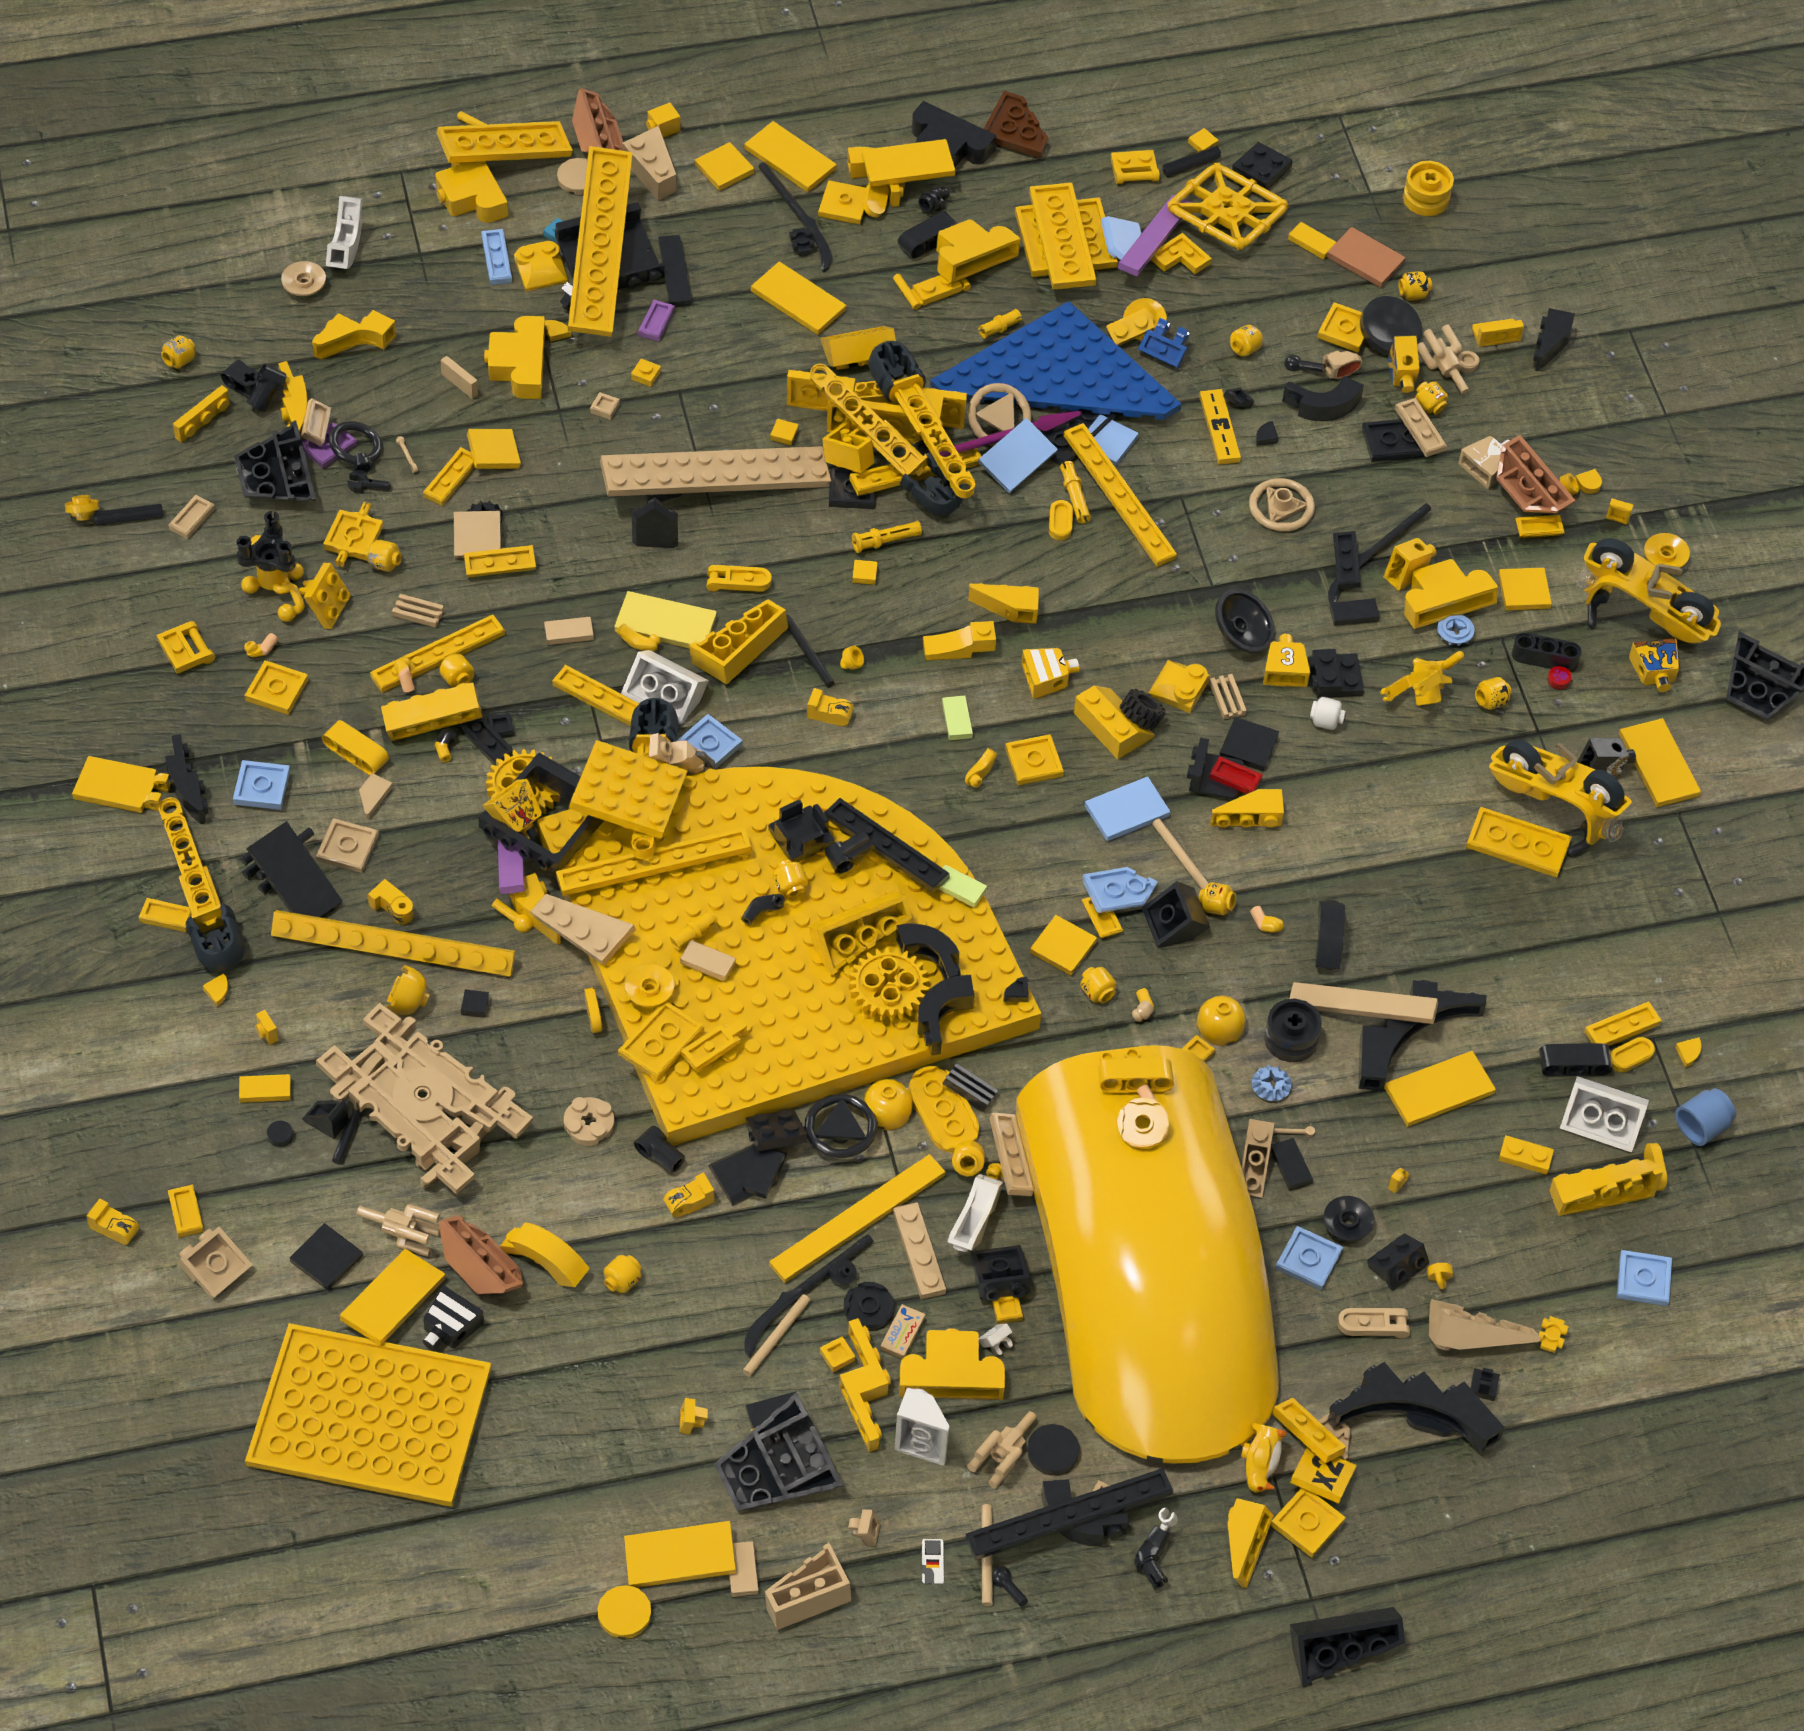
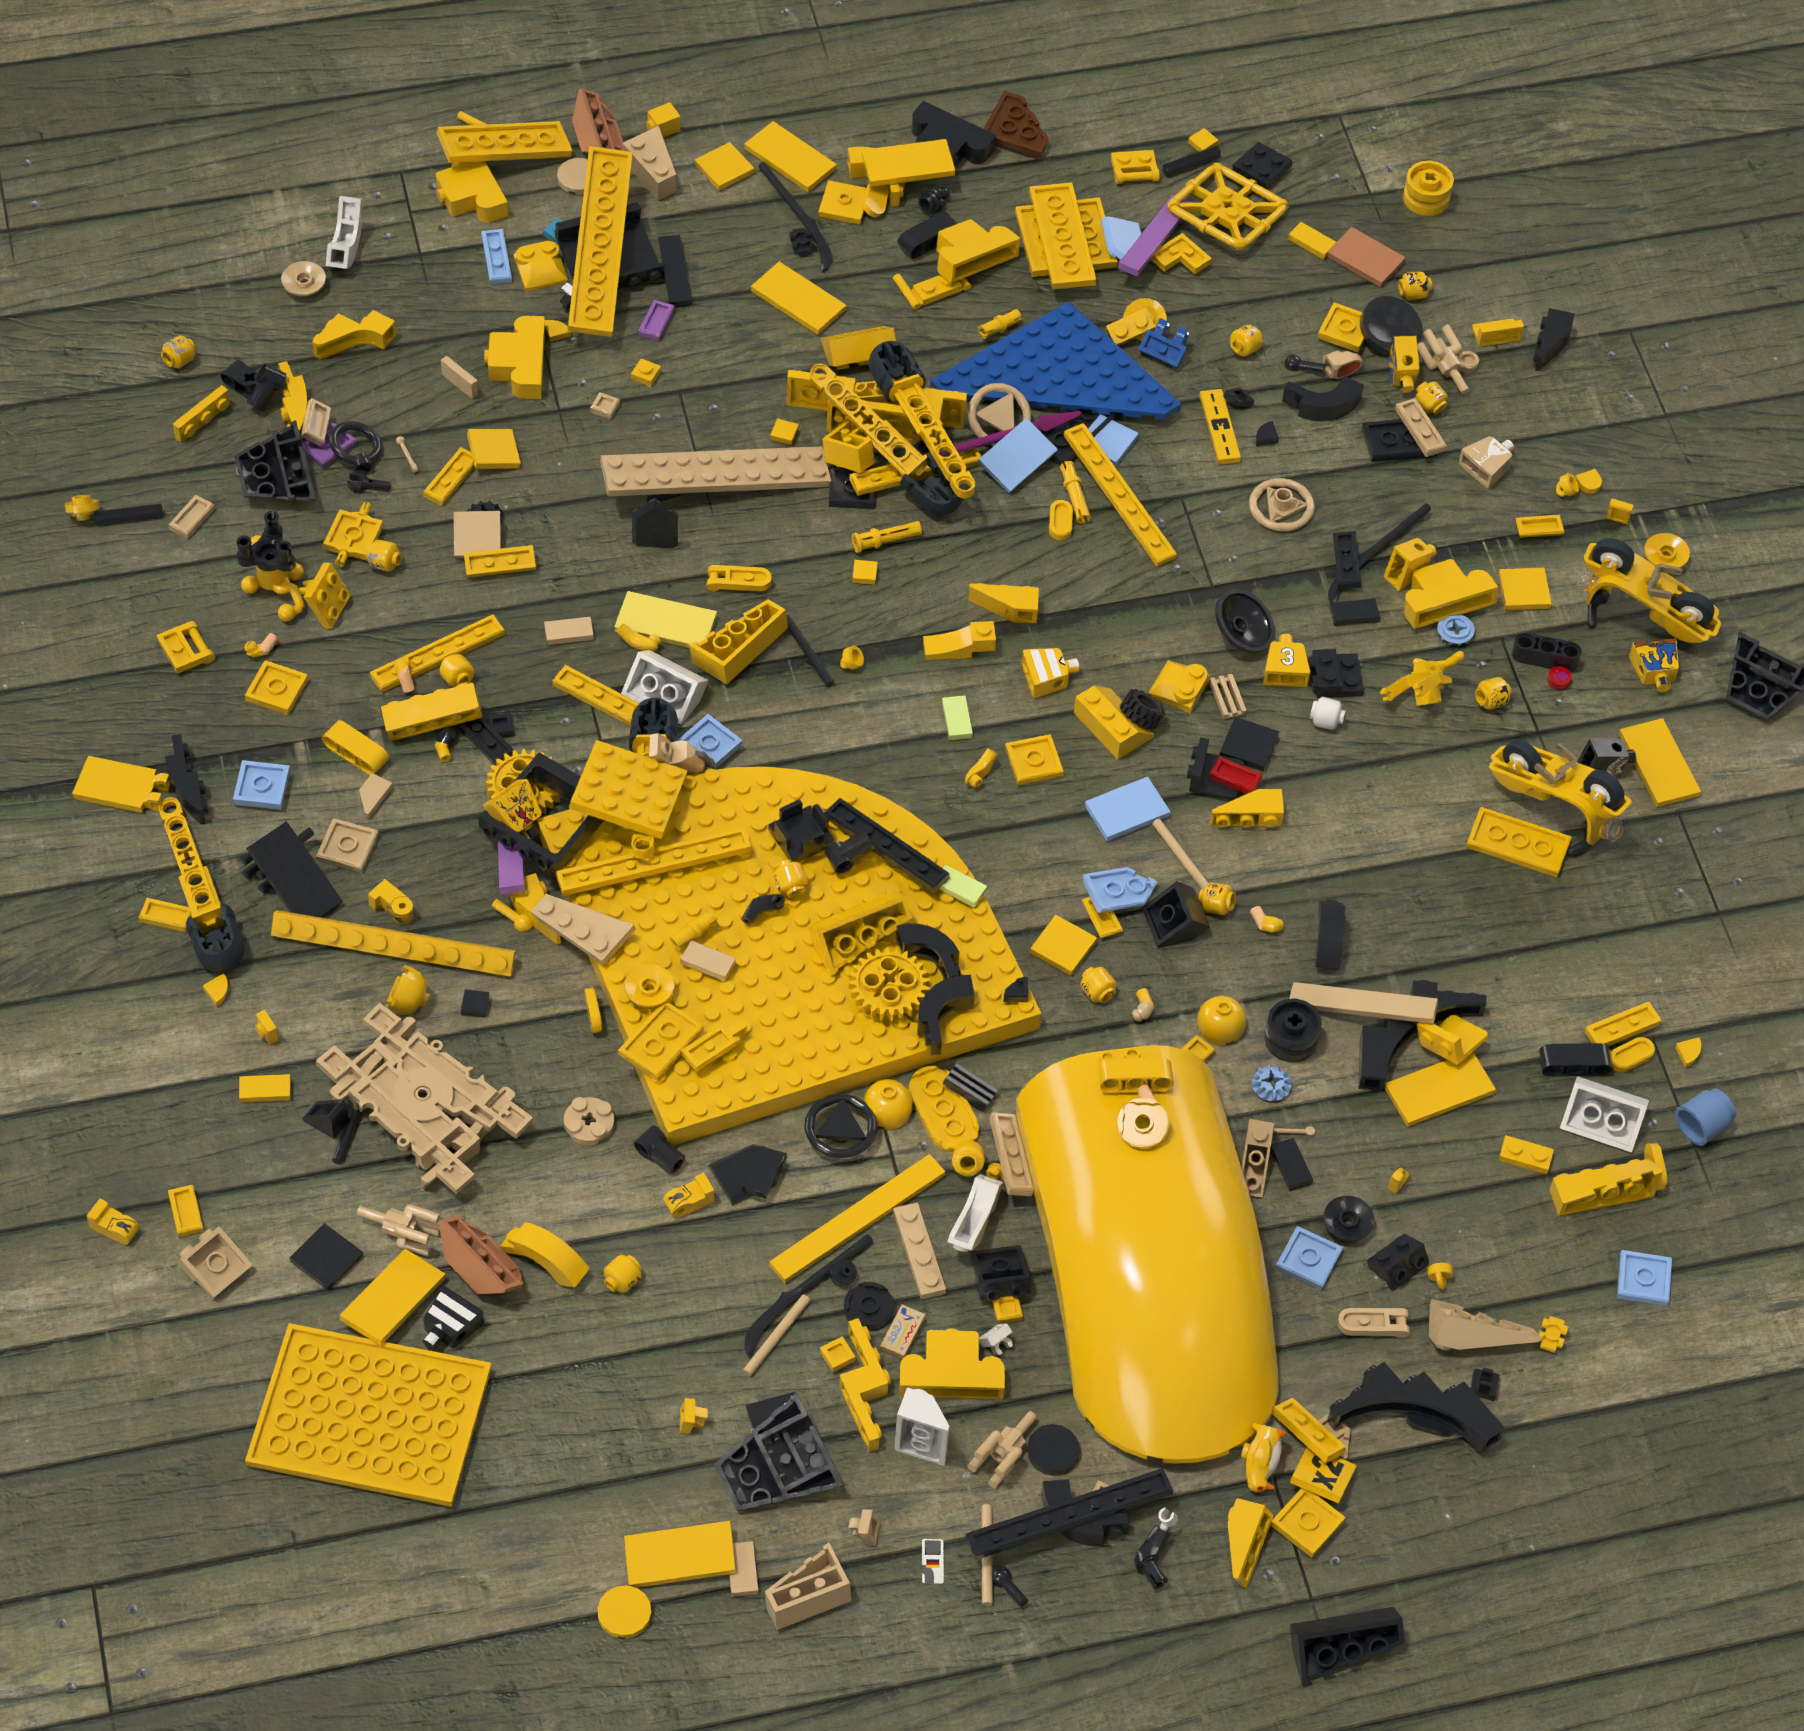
black tile [267,1120,293,1147] -> none
tan tile [392,594,444,628] -> none
black plate [746,1109,807,1151] -> none
yellow leg [807,688,854,726] -> none
nougat wedge [1496,435,1576,513] -> none
none -> yellow bracket [1417,1015,1488,1065]

